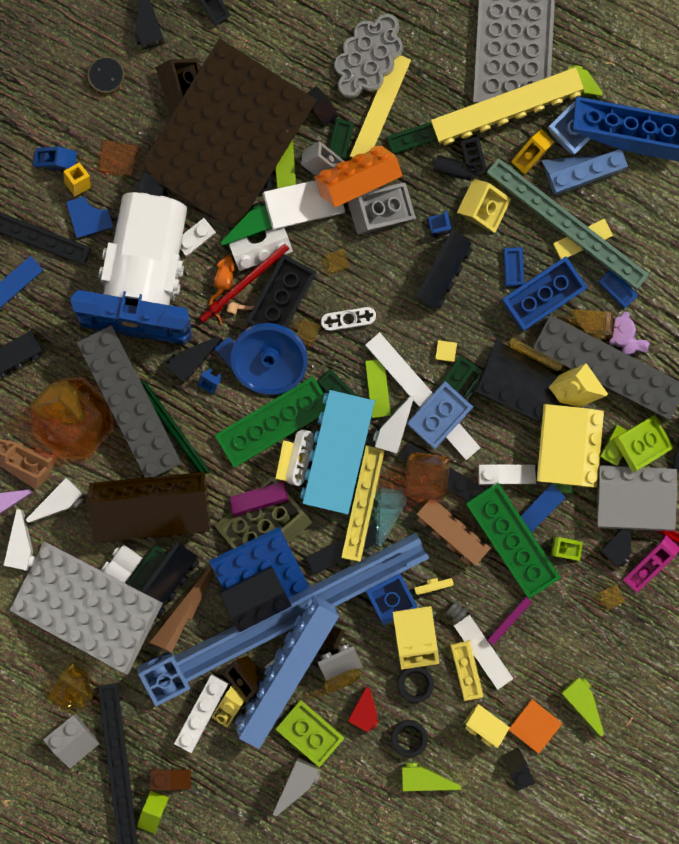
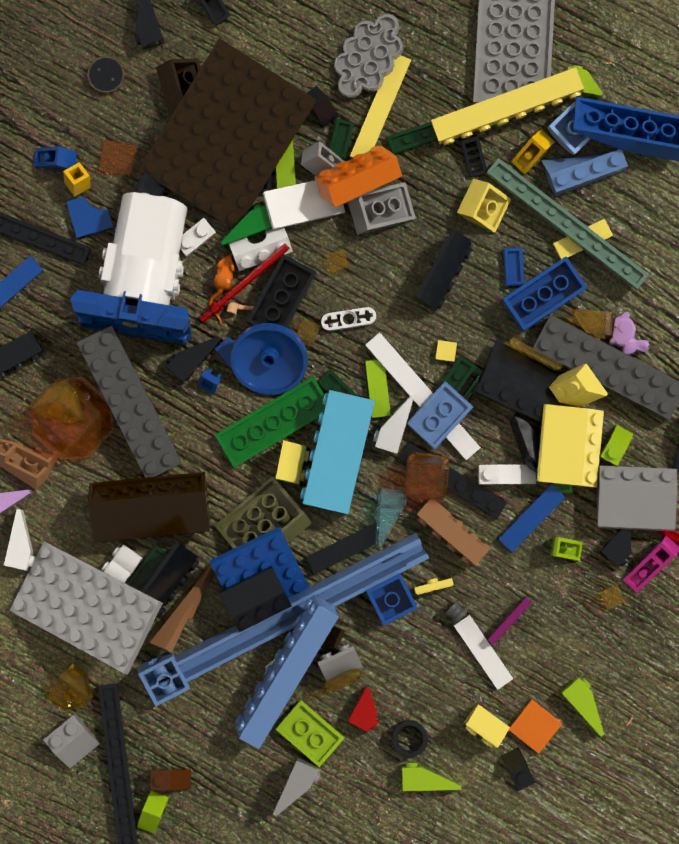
white slope [26,478,85,523] -> none
dark green axle [141,380,209,475] -> none
white brick [174,674,229,753] -> none
light yellow slope [211,685,245,728] -> none
dark brown slope [224,656,259,703] -> none
magenta tile [230,481,289,516] -> none
white beam [286,430,314,486] -> none
light yellow plate [342,446,385,562] -> none
light yellow slope [393,606,439,670] -> none
black tyre [397,667,434,703] -> none
blue panel [428,211,451,237] -> none
black piece [433,155,479,181] -> none
light yellow tile [450,640,484,701] -> none
green plate [466,482,561,599] -> none
blue tile [598,270,638,309] -> none
lime plate [614,415,674,473] -> none
none -> black slope [509,412,541,474]

